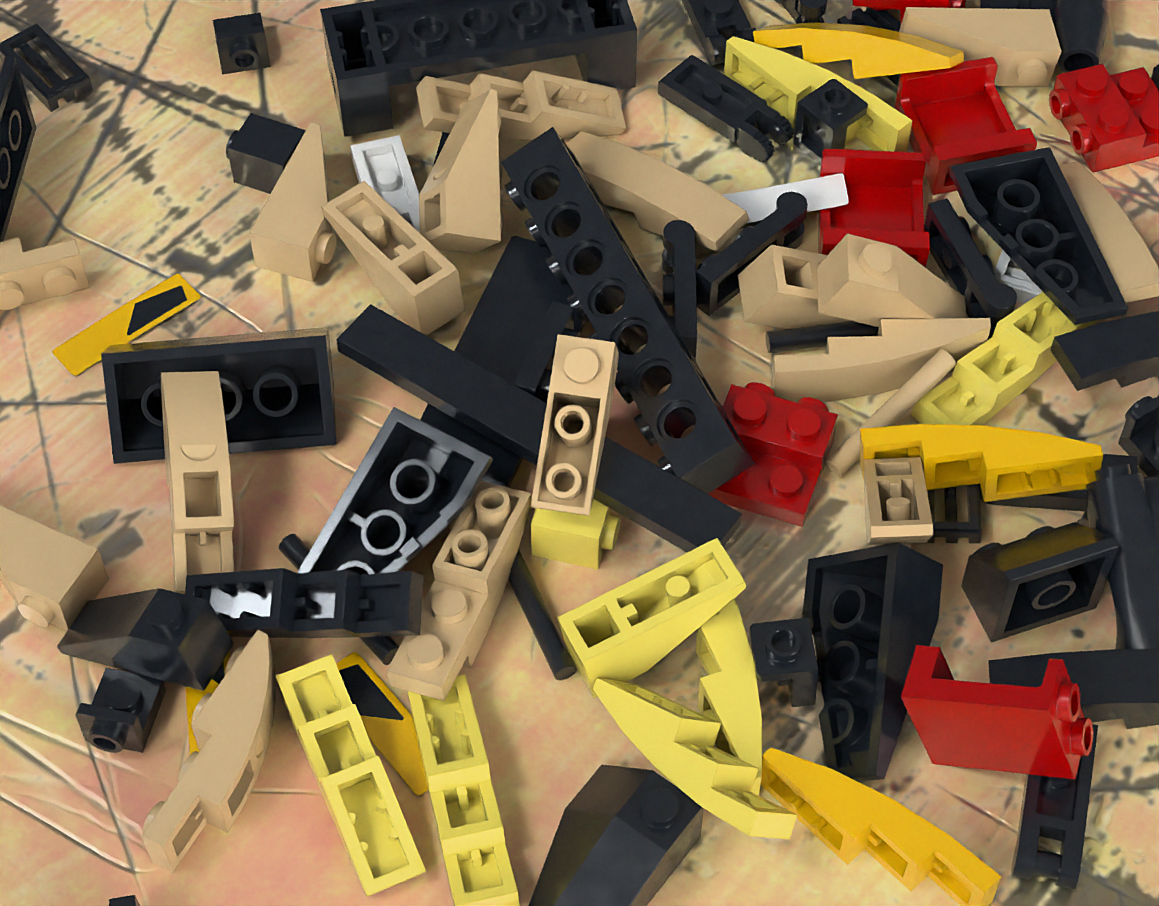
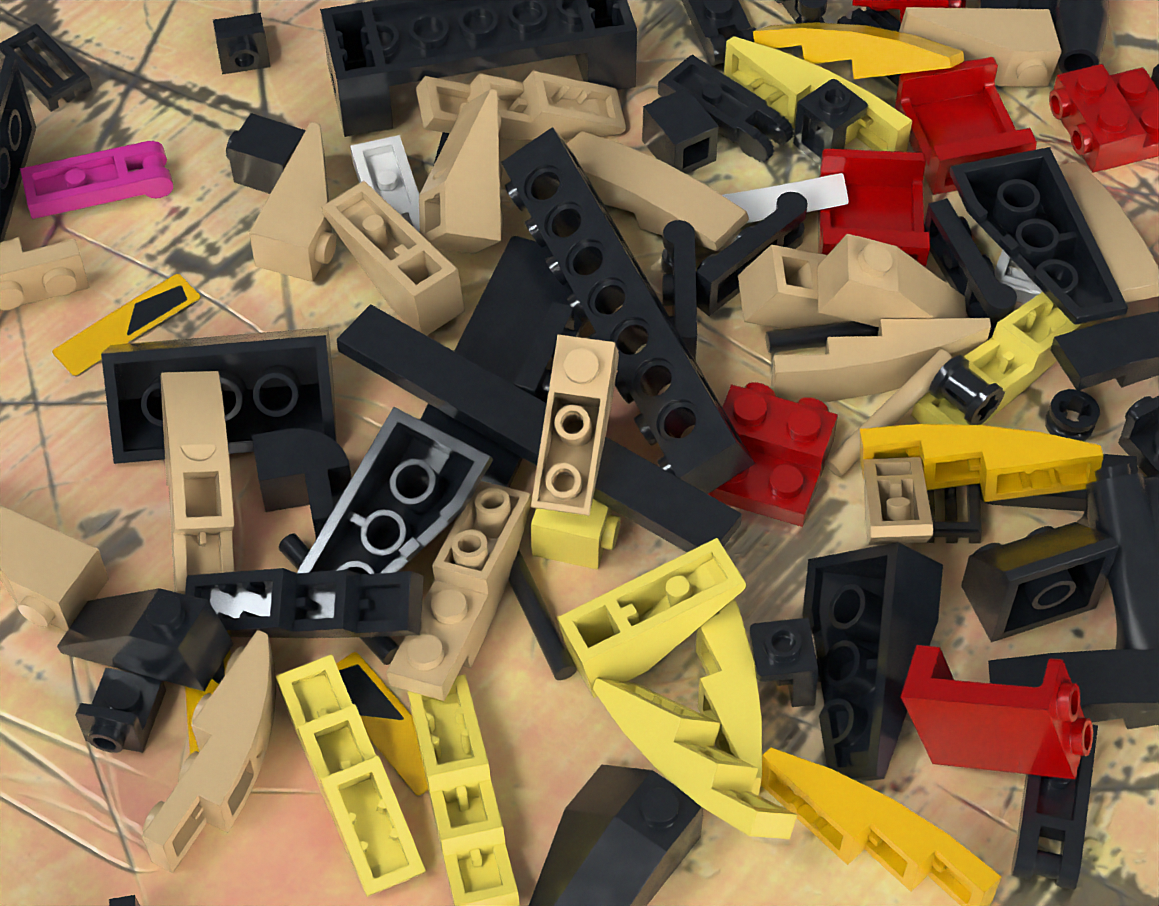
none -> dark pink plate [20,141,174,219]
none -> black brick [252,428,352,539]
none -> black brick [642,88,719,174]
none -> black bush [929,355,1005,425]
none -> black bush [1045,389,1100,441]

